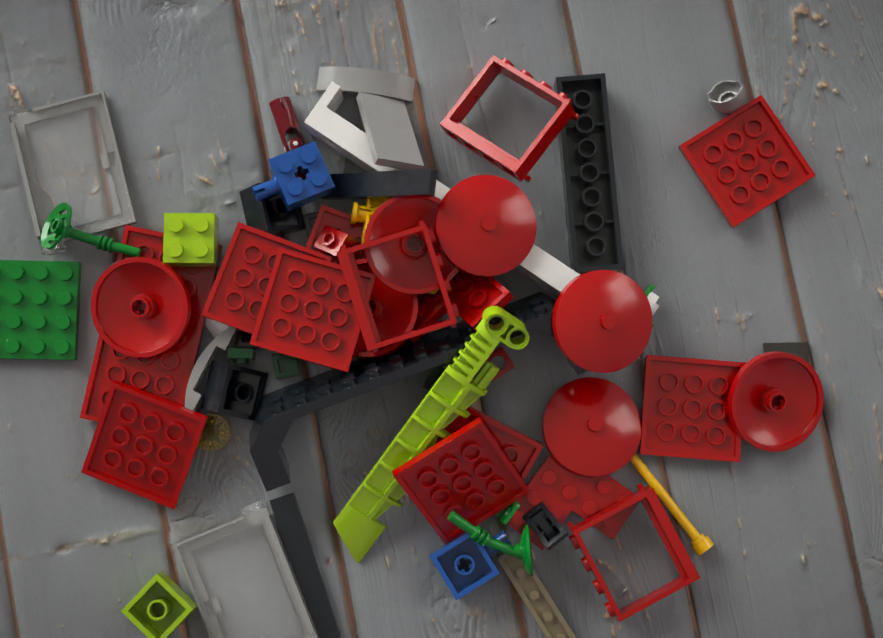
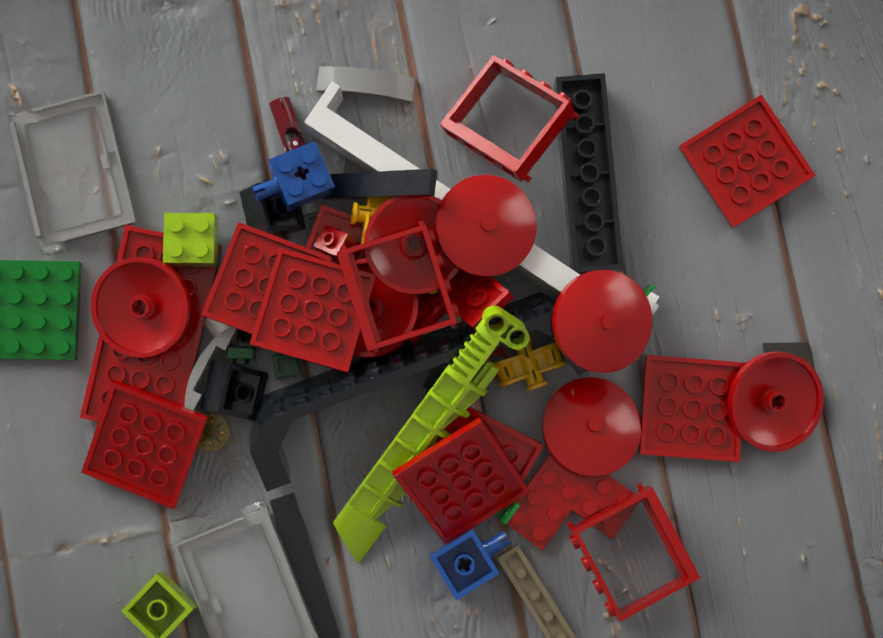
green dish [41,202,141,257] -> none
light grey tile [356,92,424,170] -> none
green dish [447,511,533,576] -> none
black slope [522,502,569,550] -> none
yellow piece [630,453,714,556] -> none
light grey hair [707,80,746,114] -> none
none -> yellow axle [494,338,567,392]

